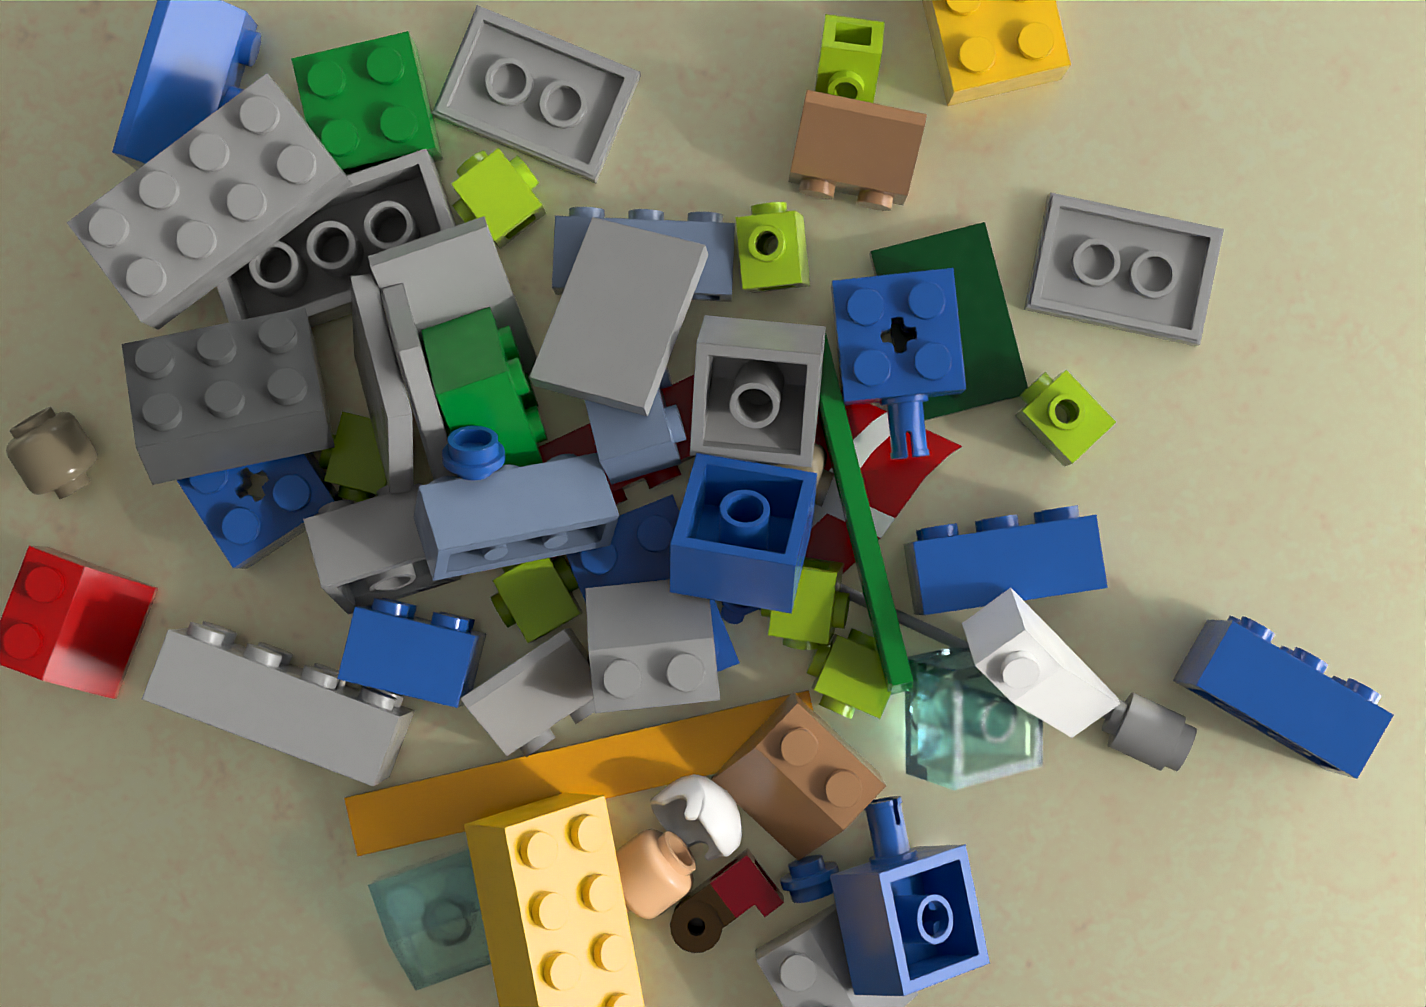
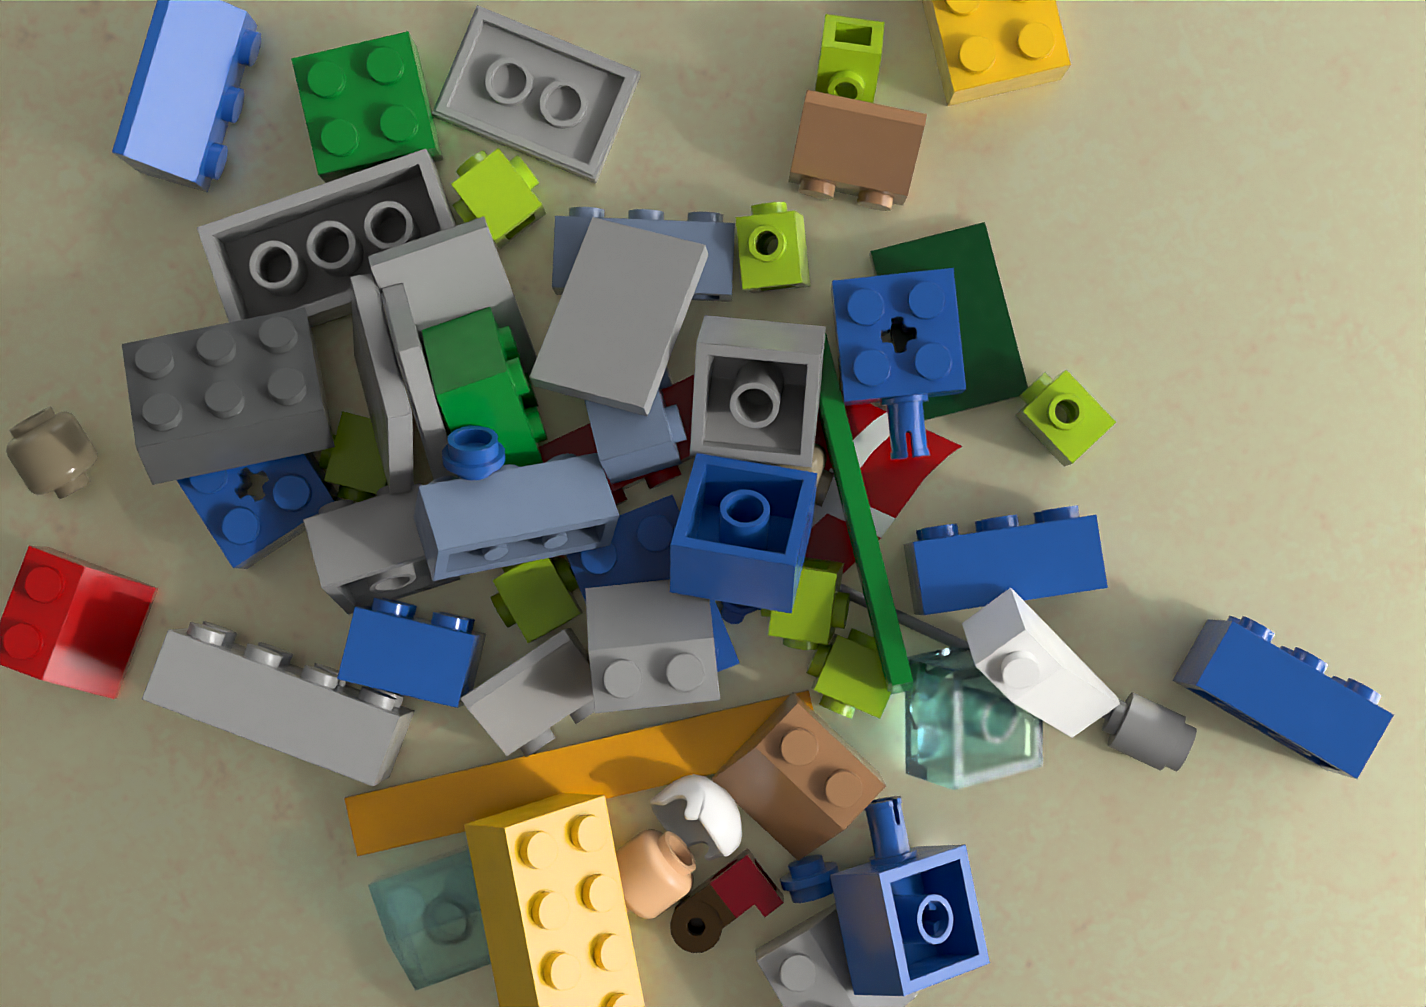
light grey brick [67,73,352,330] -> none
light grey tile [1024,192,1224,346] -> none

